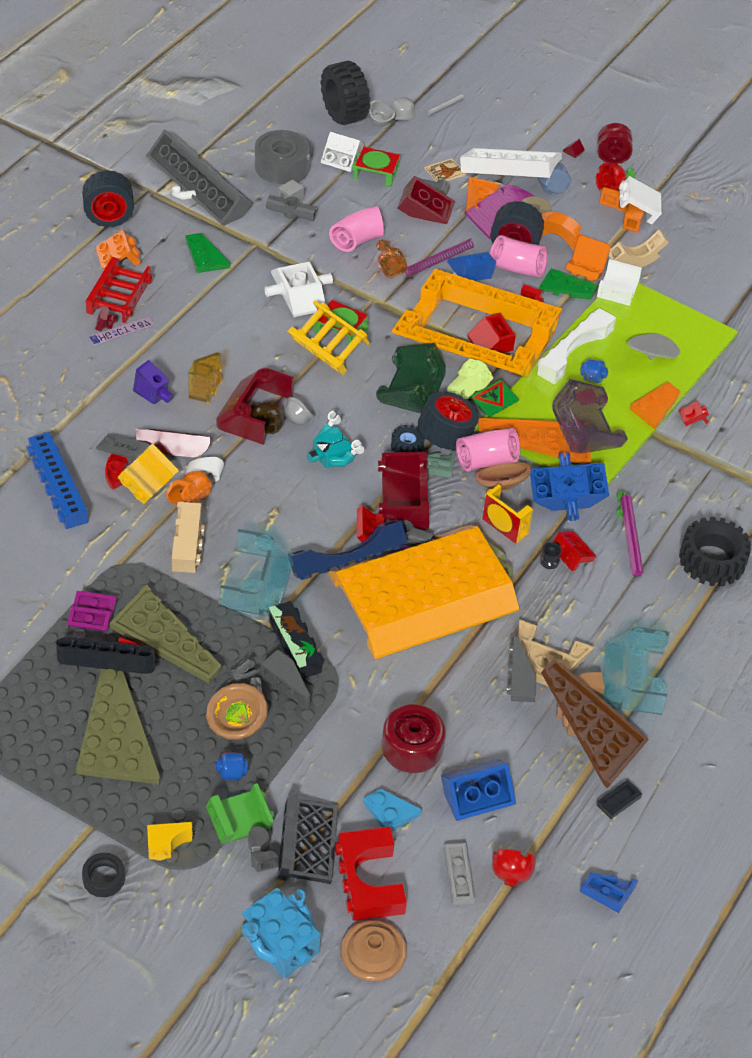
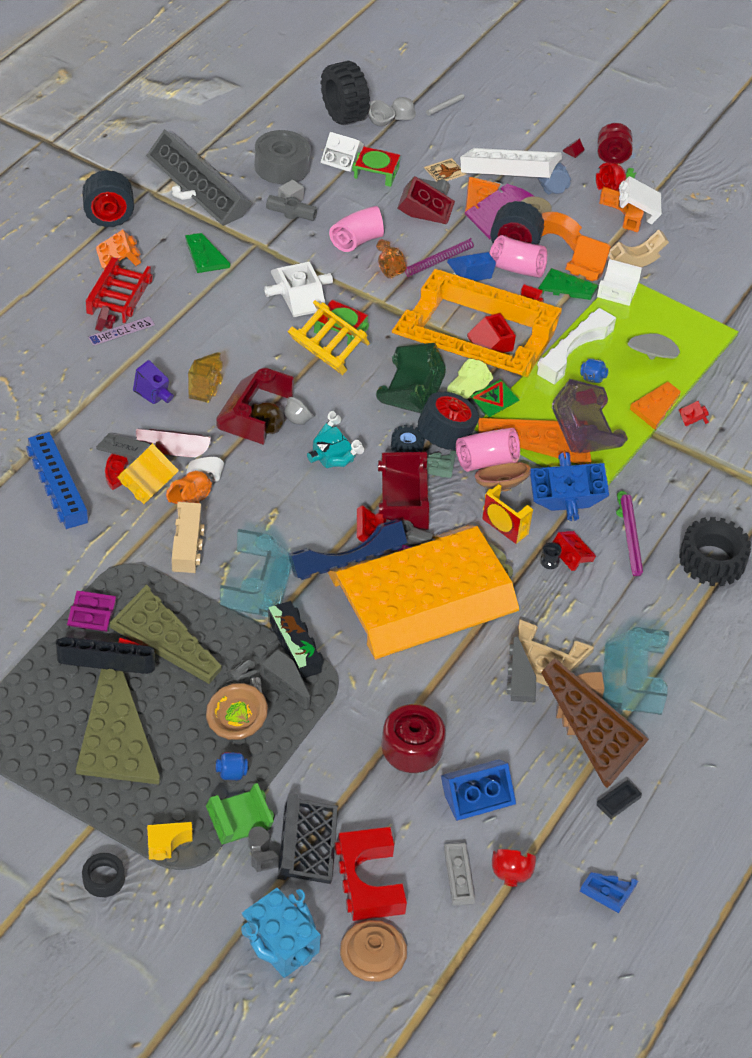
dark azure wing [363,789,421,832] -> none

